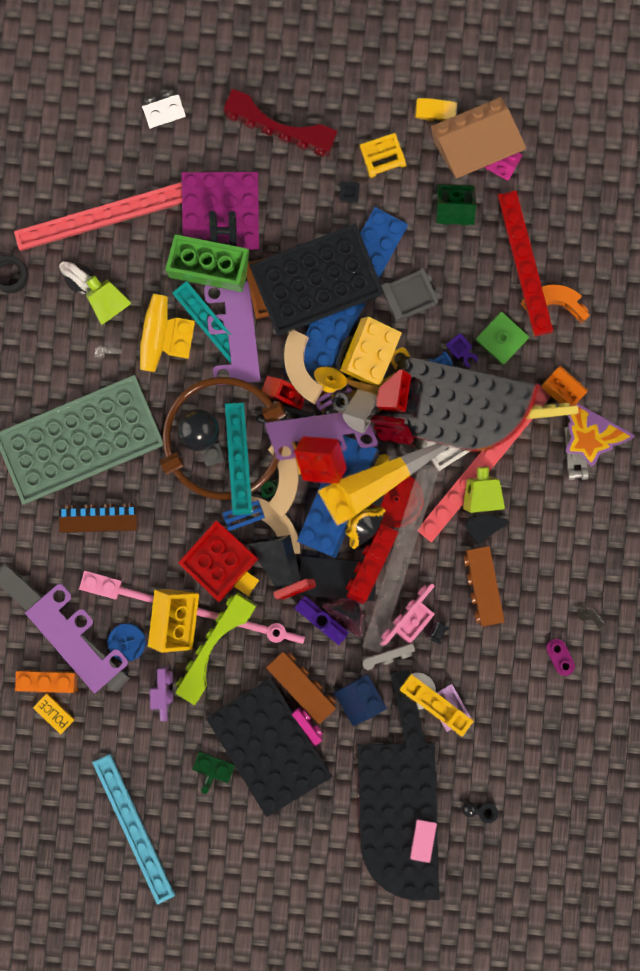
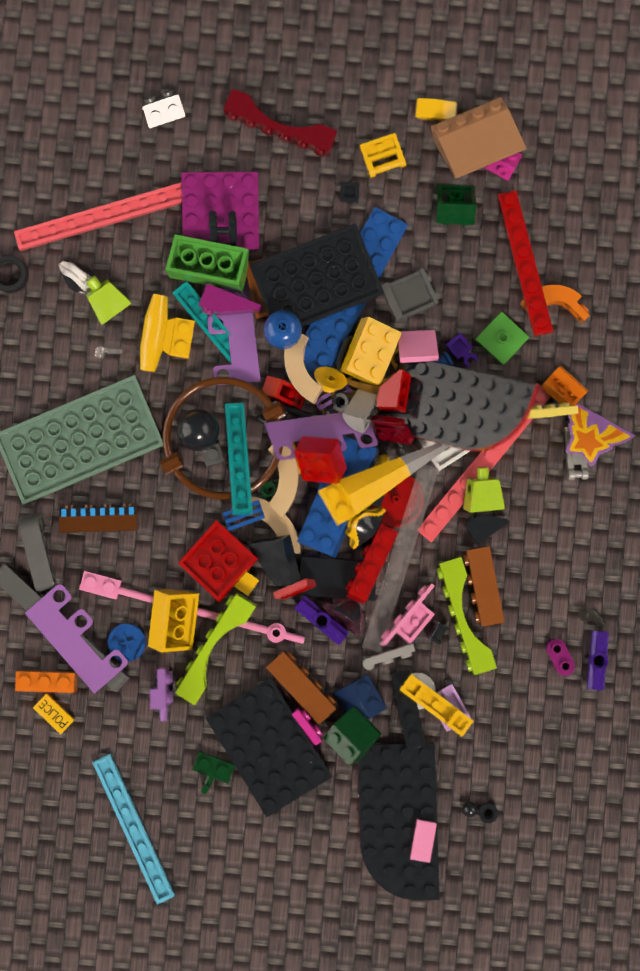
none -> dark grey beam [19,512,57,592]
none -> magenta slope [199,284,262,316]
none -> blue cylinder [264,310,302,350]
none -> dark green slope [323,706,382,766]
none -> bright pink tile [398,330,439,363]
none -> lime arch [436,557,497,675]
none -> dark purple piece [587,631,609,690]

